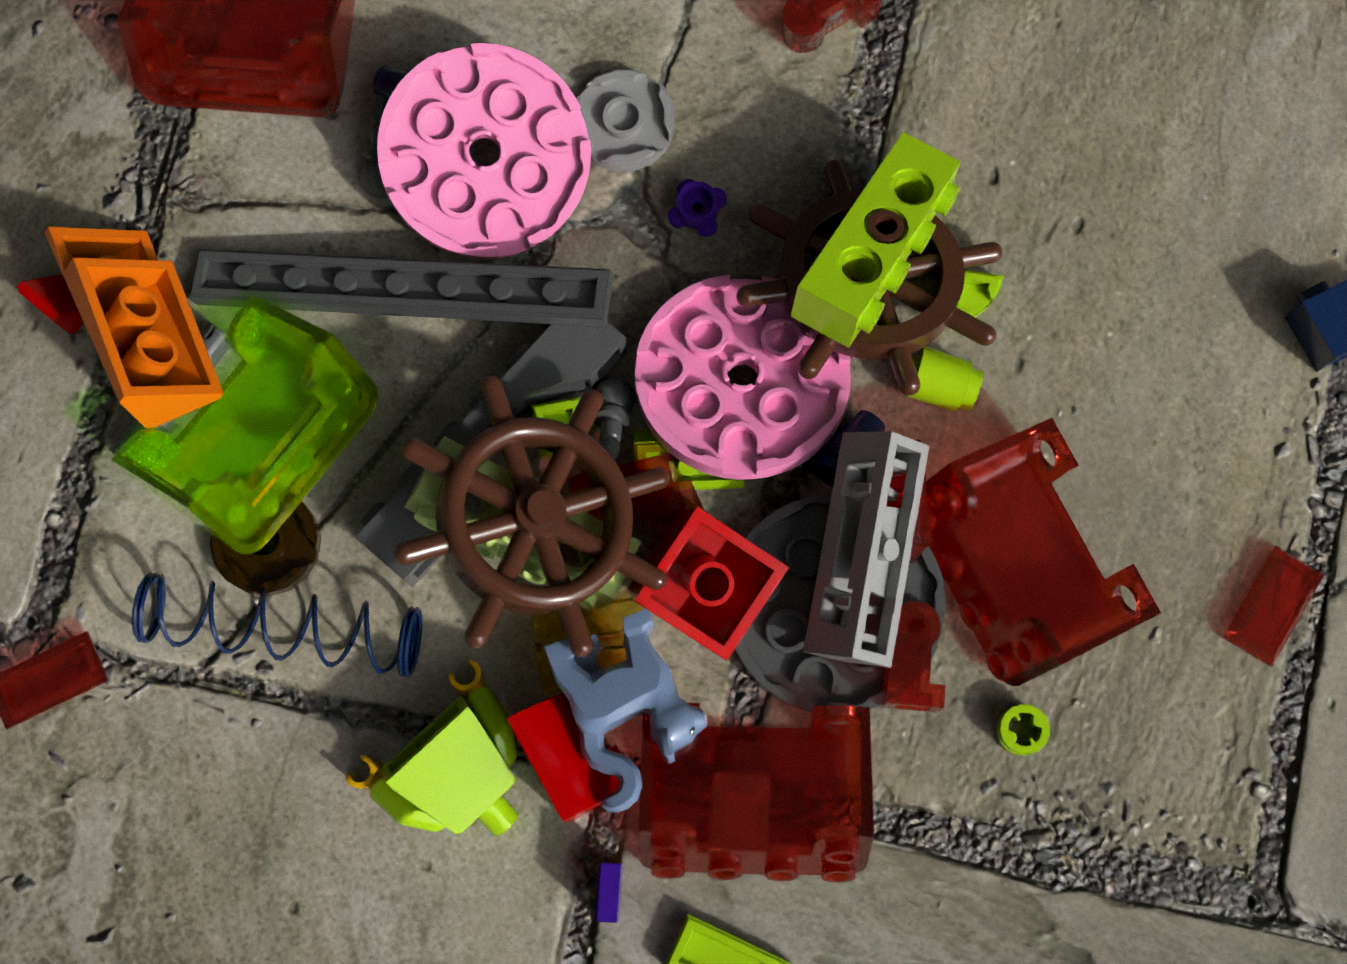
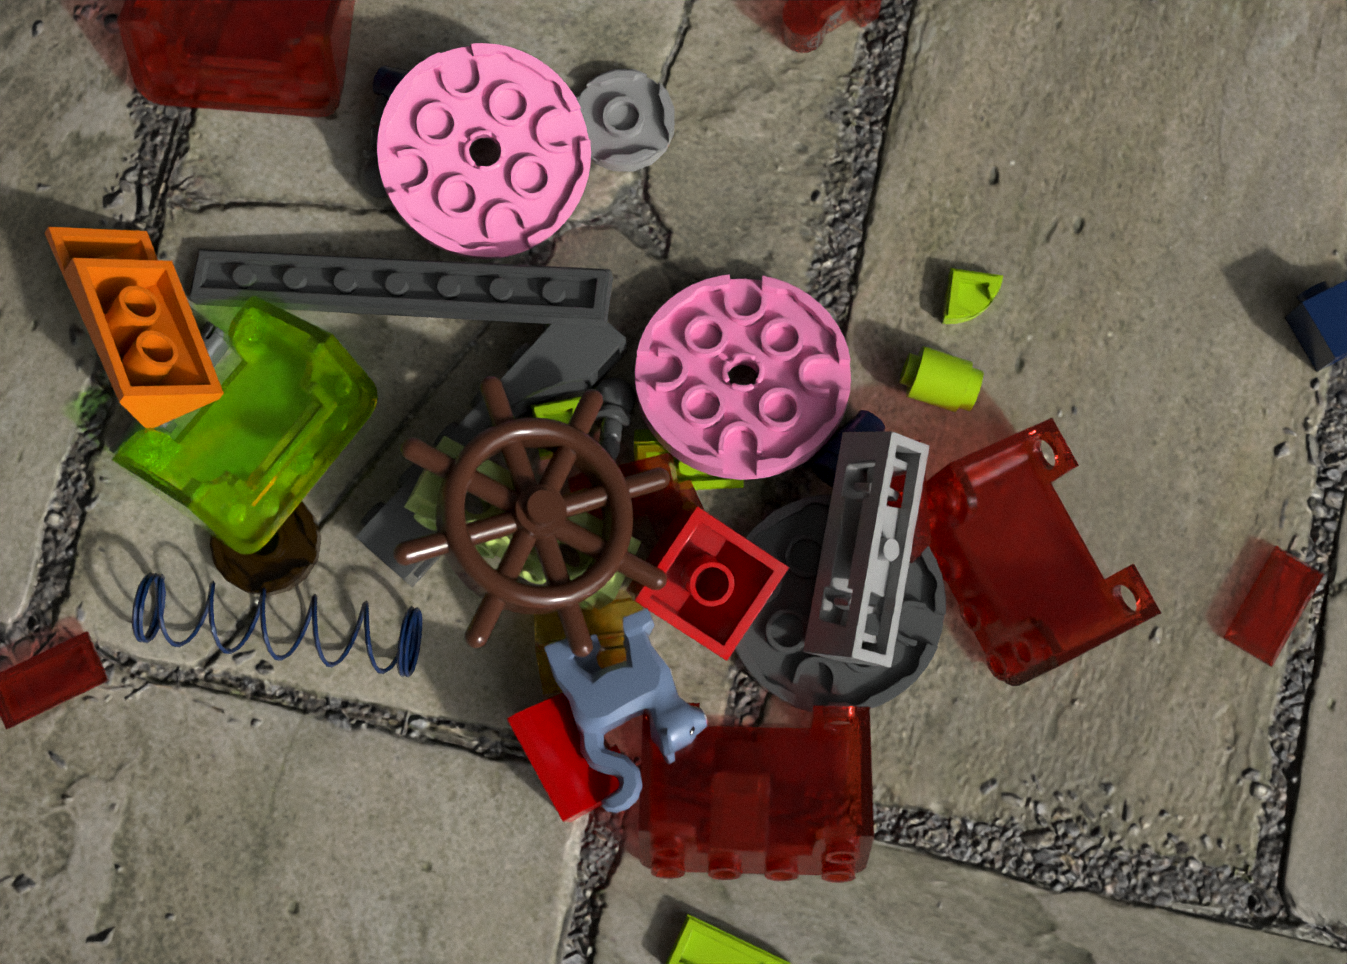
red slope [17,275,84,334] -> none
lime torso [346,660,519,837] -> none
dark purple tile [594,862,623,923] -> none
dark purple plate [668,179,727,237] -> none
brick [736,132,1003,395] -> none
clear red leg [881,601,946,713] -> none
lime bush [996,704,1050,756] -> none

